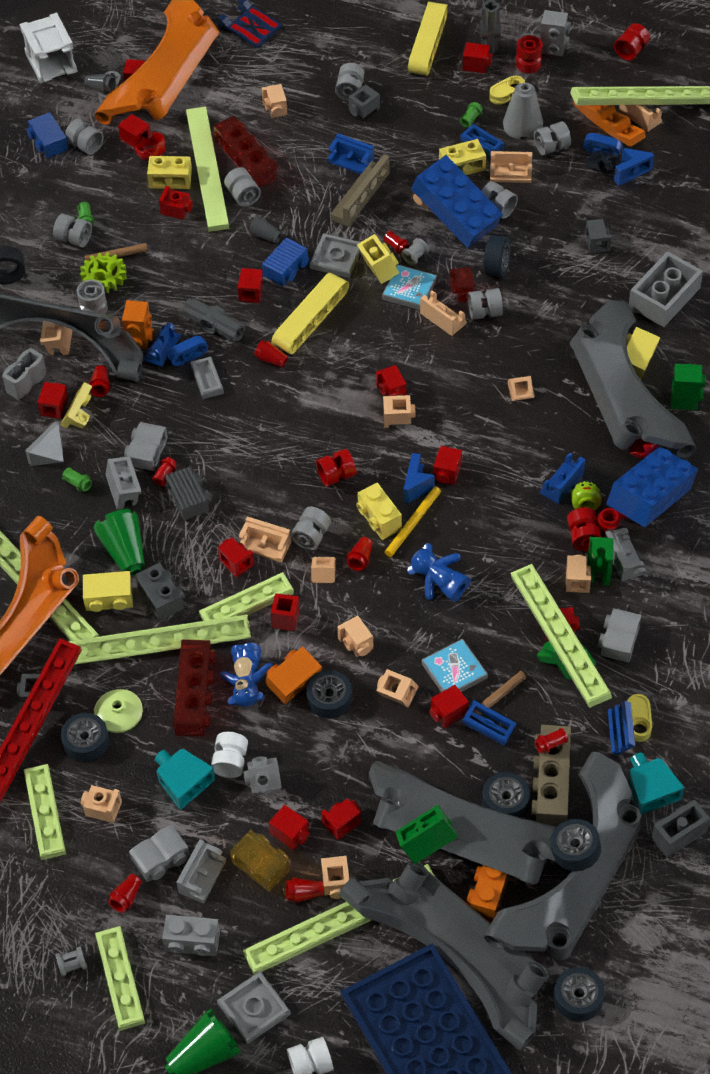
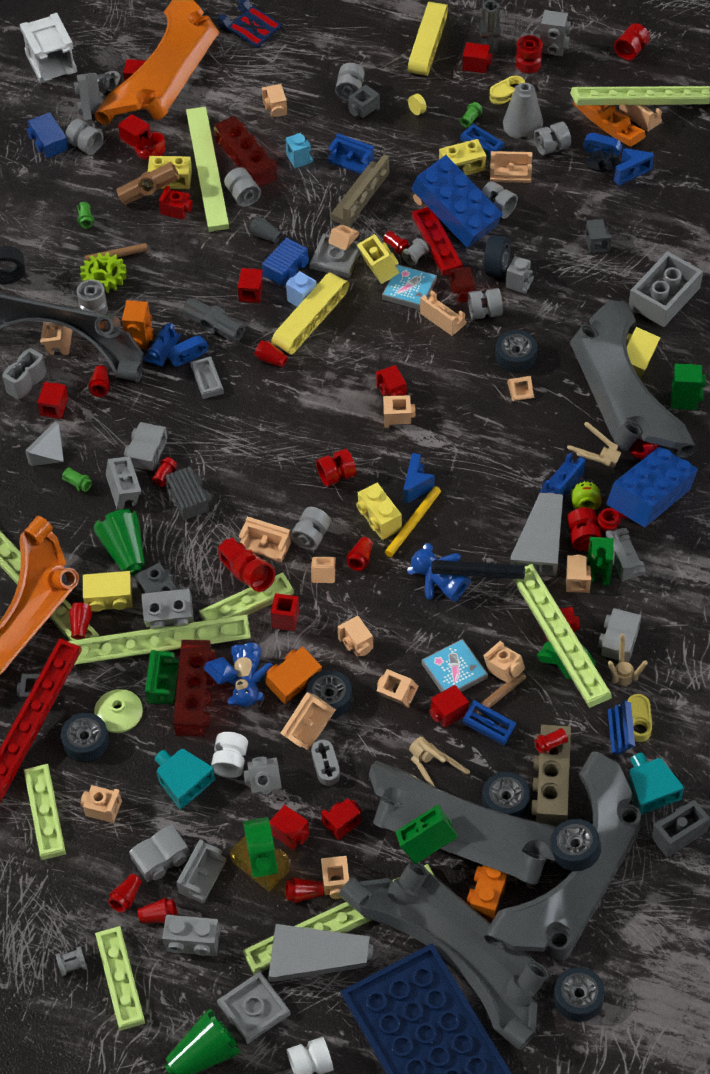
light grey wheel [53,214,92,247] -> none
light yellow hinge [60,382,92,429] -> none
red brick [433,445,462,485] -> none
none -> red cone [69,603,93,640]
none -> light grey bracket [74,73,101,120]
none -> medium nougat piece [116,162,180,205]
none -> red cone [138,898,177,924]
none -> light grey brick [141,588,194,630]
none -> green hinge [145,650,179,705]
none -> blue tile [204,657,238,684]
none -> red wheel [232,552,275,592]
none -> green brick [243,817,278,878]
none -> light grey slope [268,924,373,982]
none -> light nougat hinge [280,692,336,750]
none -> medium azure brick [286,133,313,168]
none -> light blue brick [286,271,317,307]
none -> light grey beam [311,740,340,786]
none -> light nougat slope [329,225,359,250]
none -> light yellow tile [408,94,426,115]
none -> tan plant [409,737,470,787]
none -> red plate [412,207,463,276]
none -> black axle [431,560,525,579]
none -> light nougat brick [483,641,525,684]
none -> black wheel [495,330,537,372]
none -> light grey brick [506,256,534,294]
none -> light grey slope [510,493,563,576]
none -> tan plant [567,422,621,469]
none -> tan plant [608,634,648,686]

